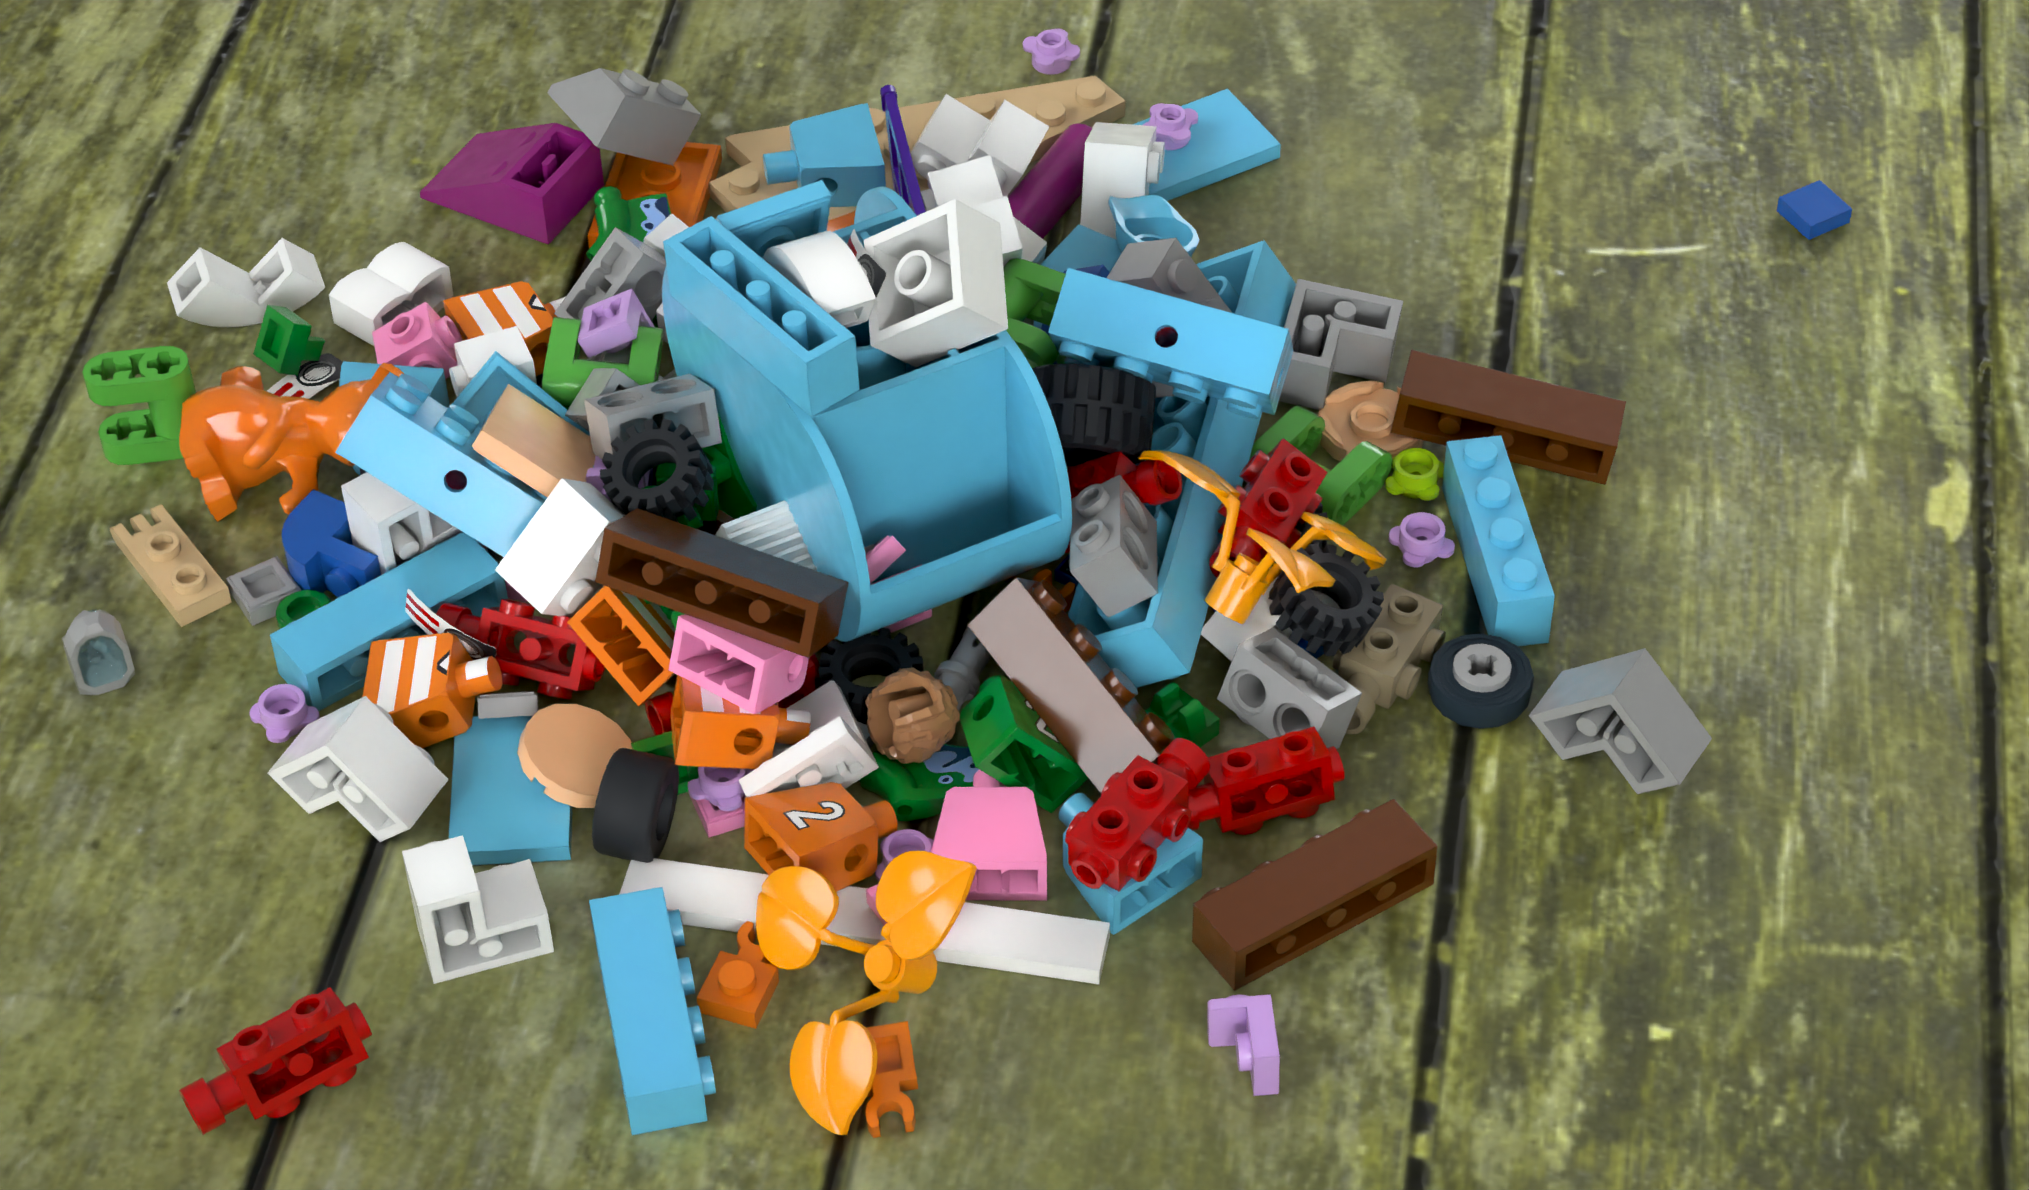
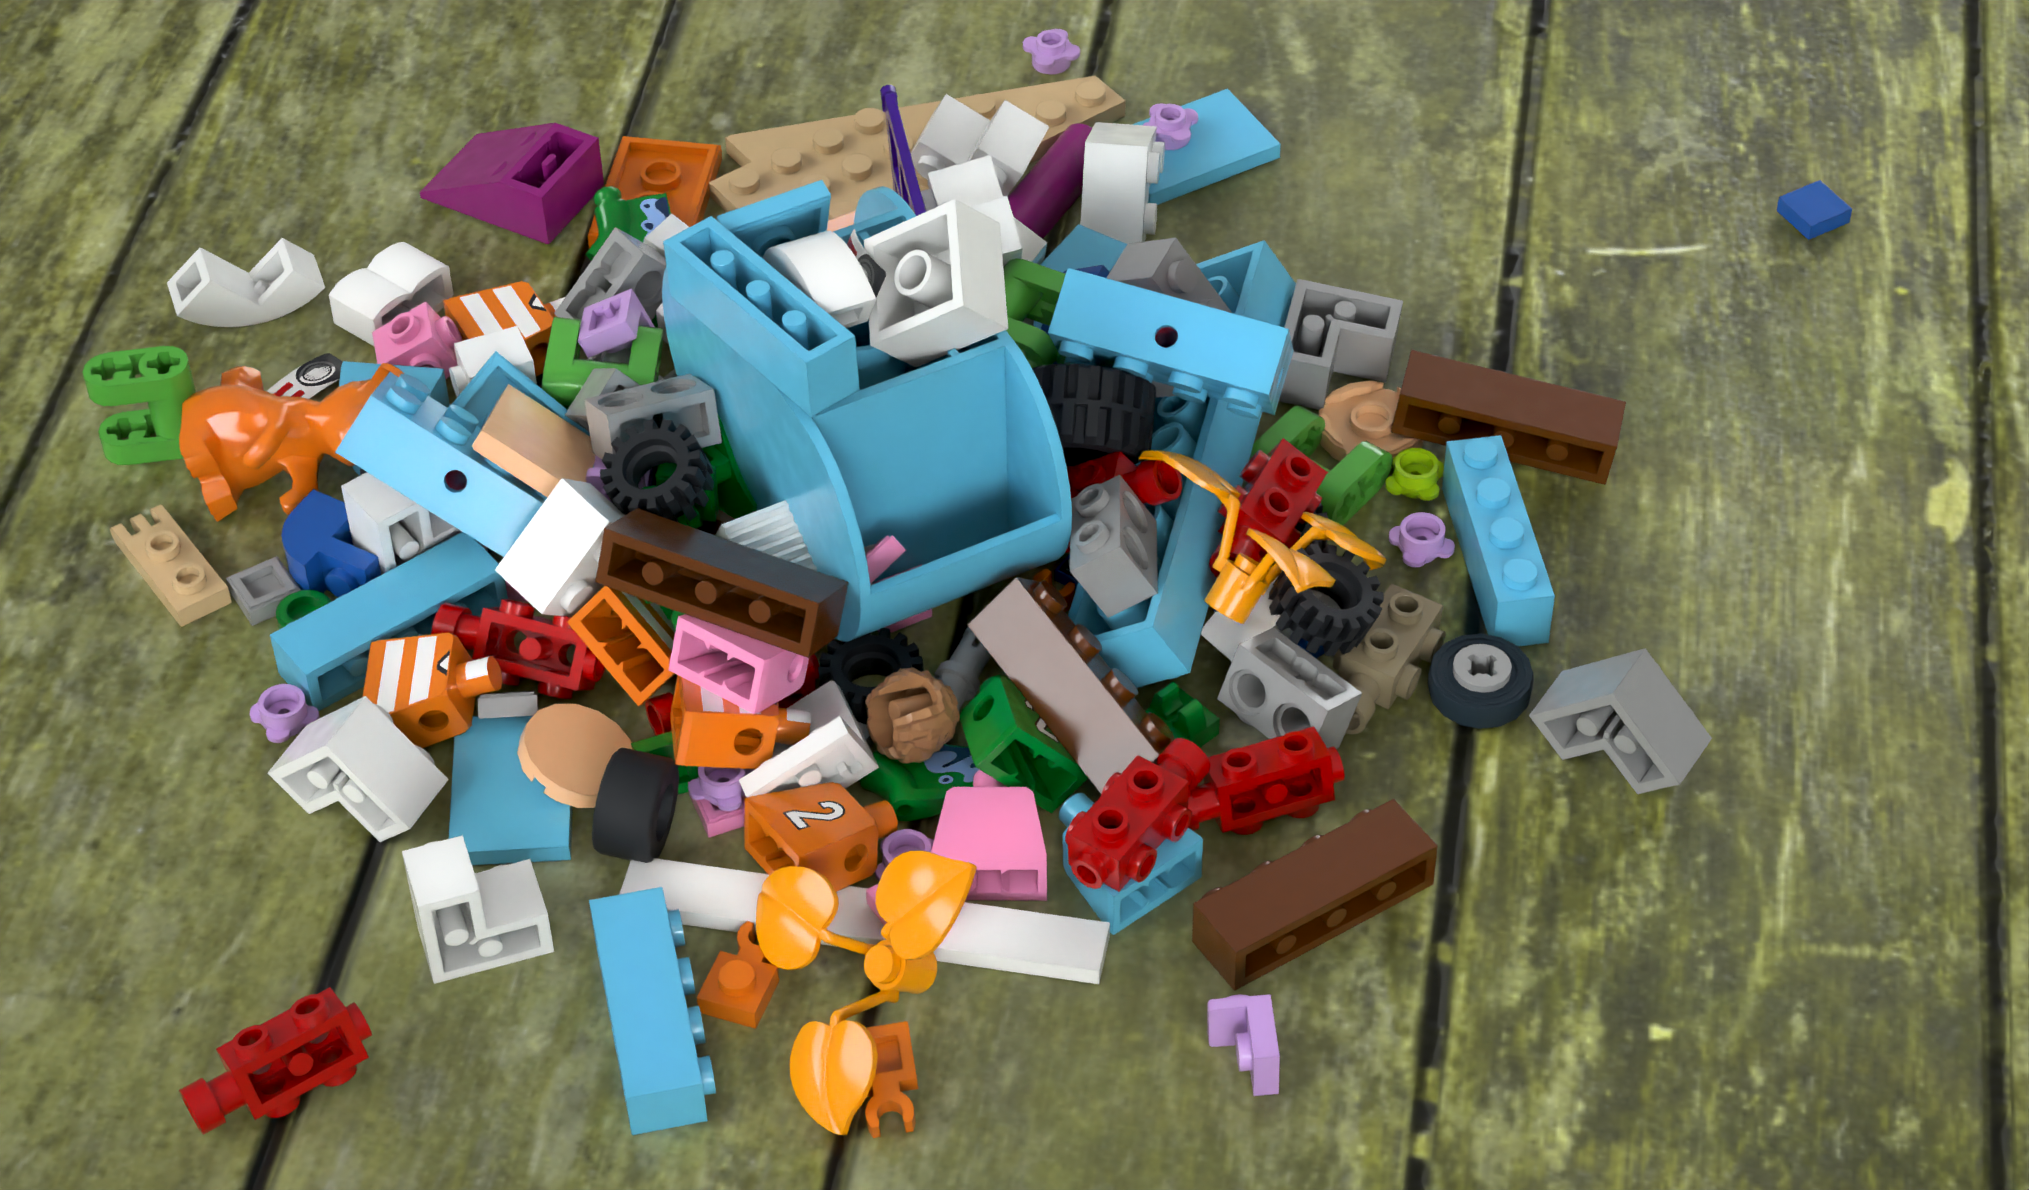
rock [62,609,135,695] -> none
green tile [253,305,325,376] -> none
sticker [405,589,496,660] -> none
light grey slope [547,68,701,166] -> none
medium azure torso [763,103,886,207] -> none
medium azure cap [1108,195,1200,257] -> none

